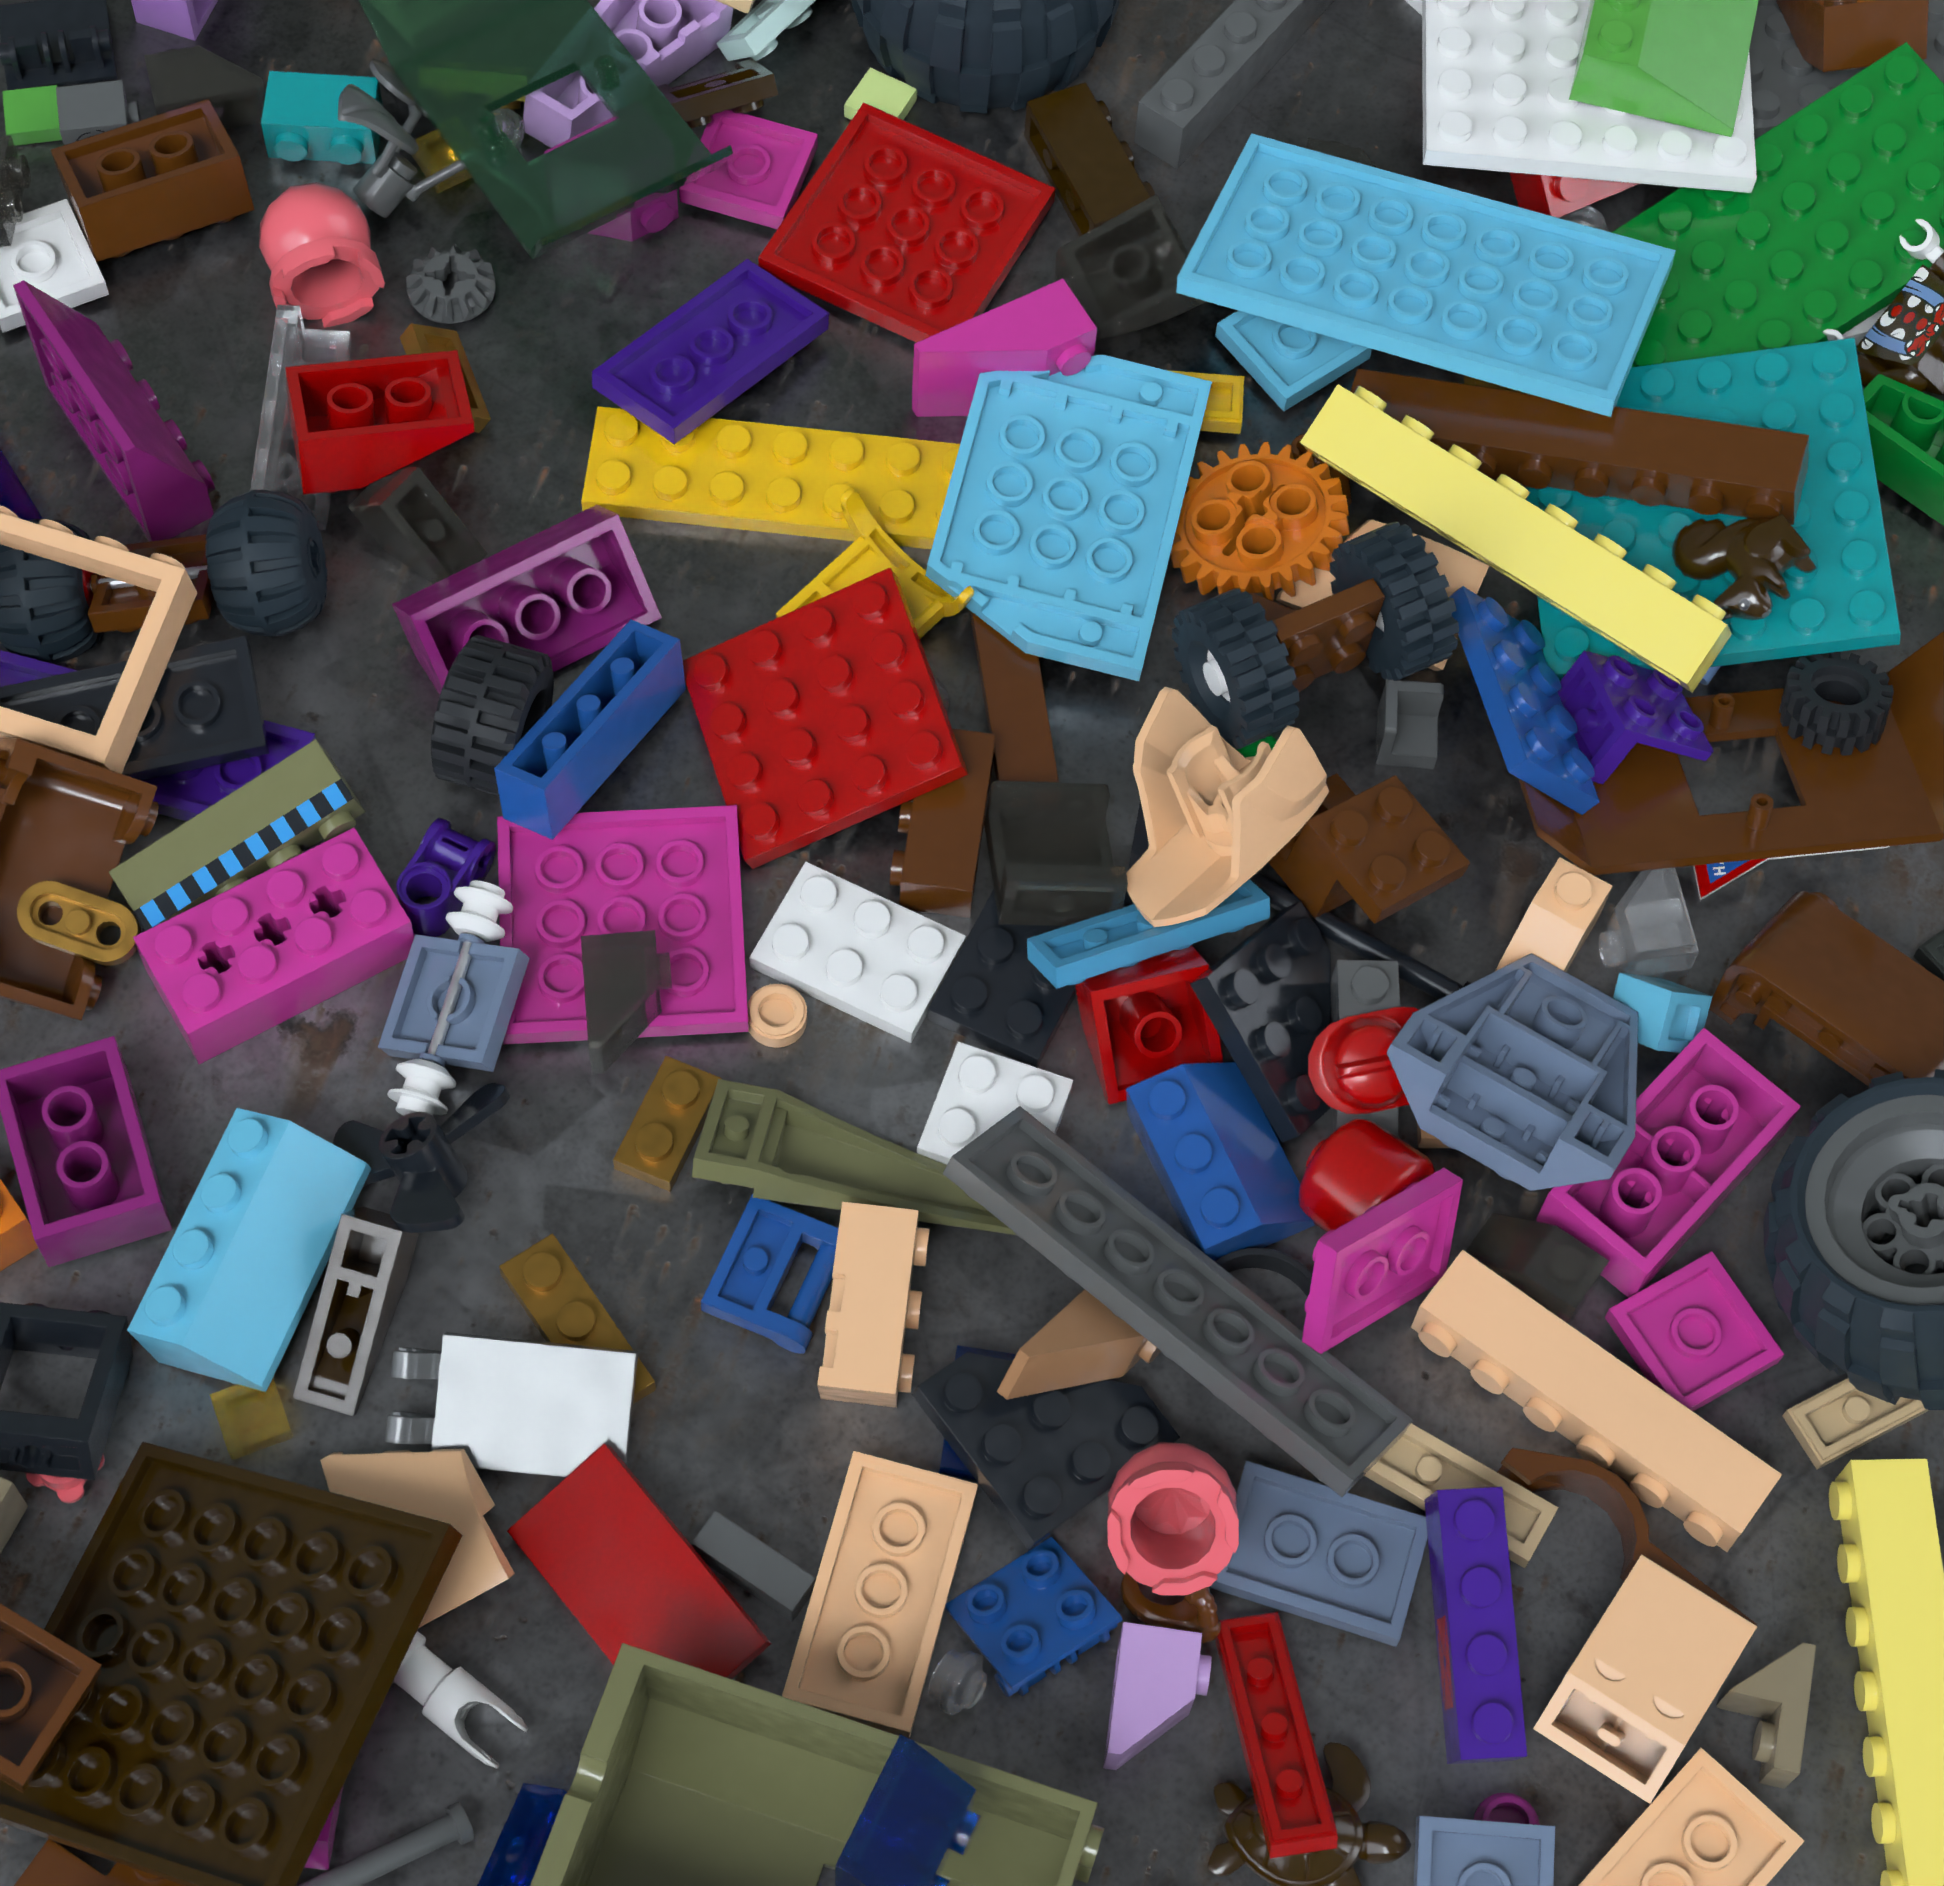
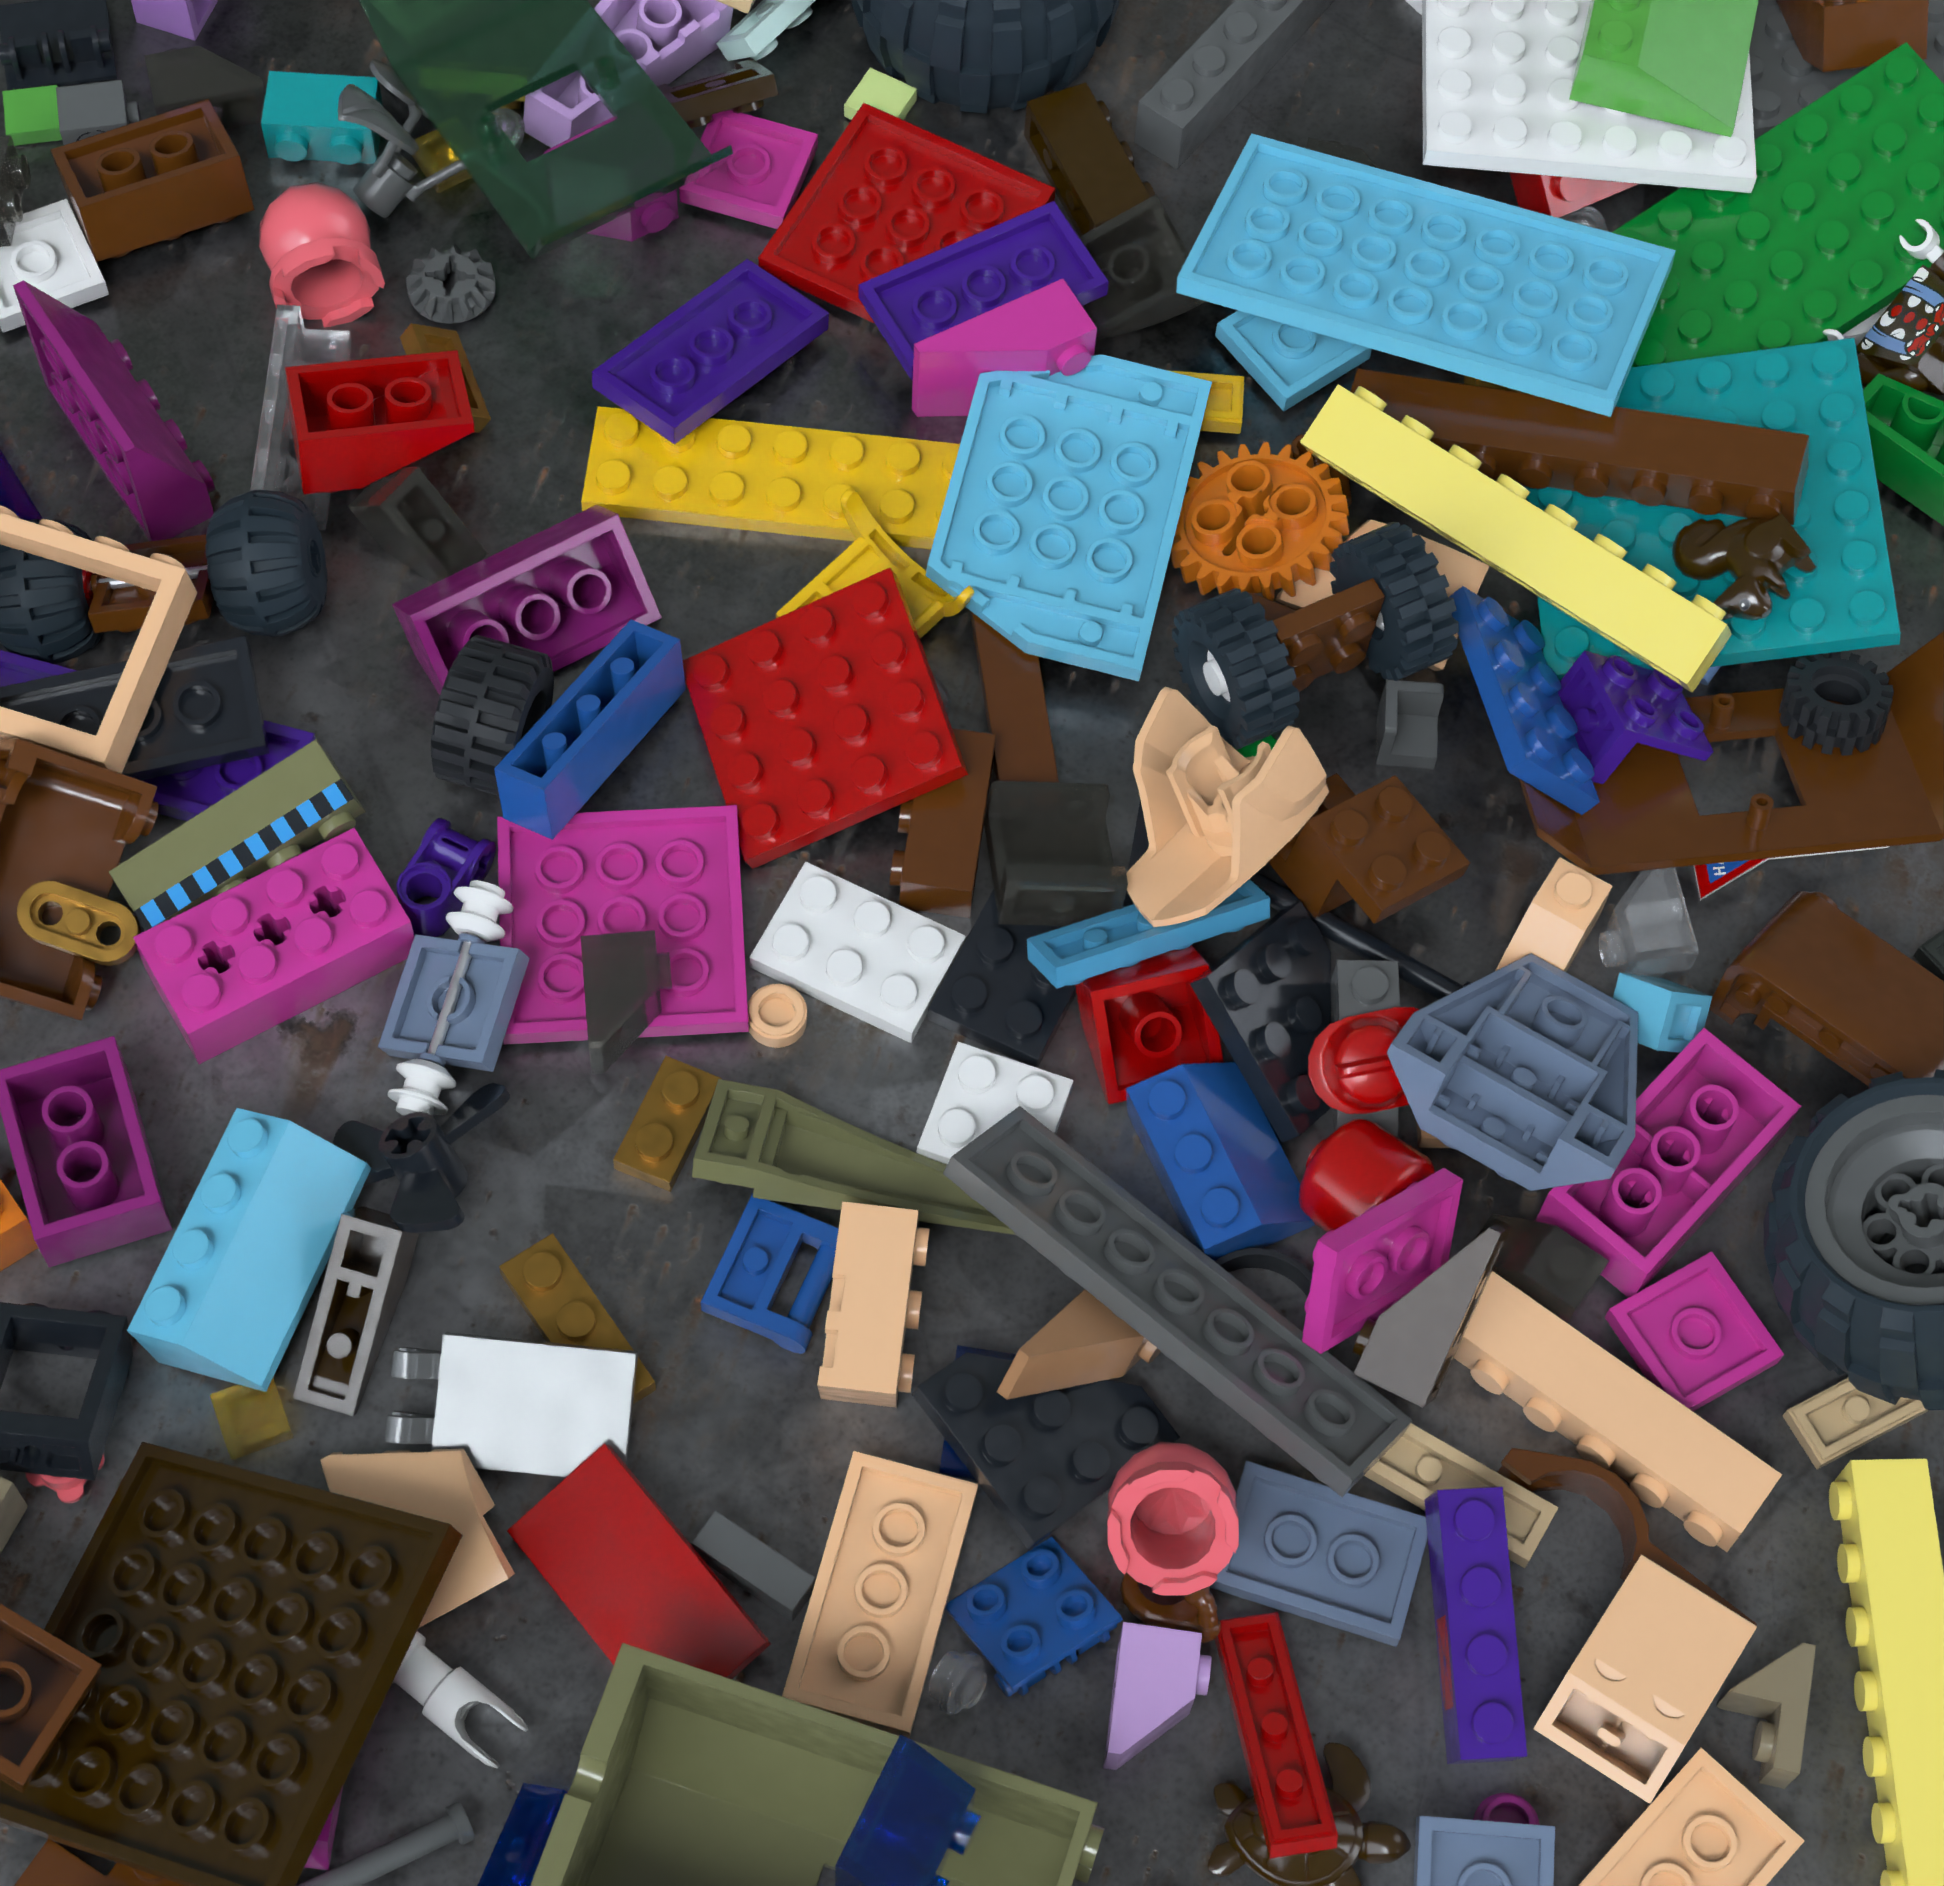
none -> dark purple plate [858,201,1109,380]
none -> slope [1353,1221,1512,1408]

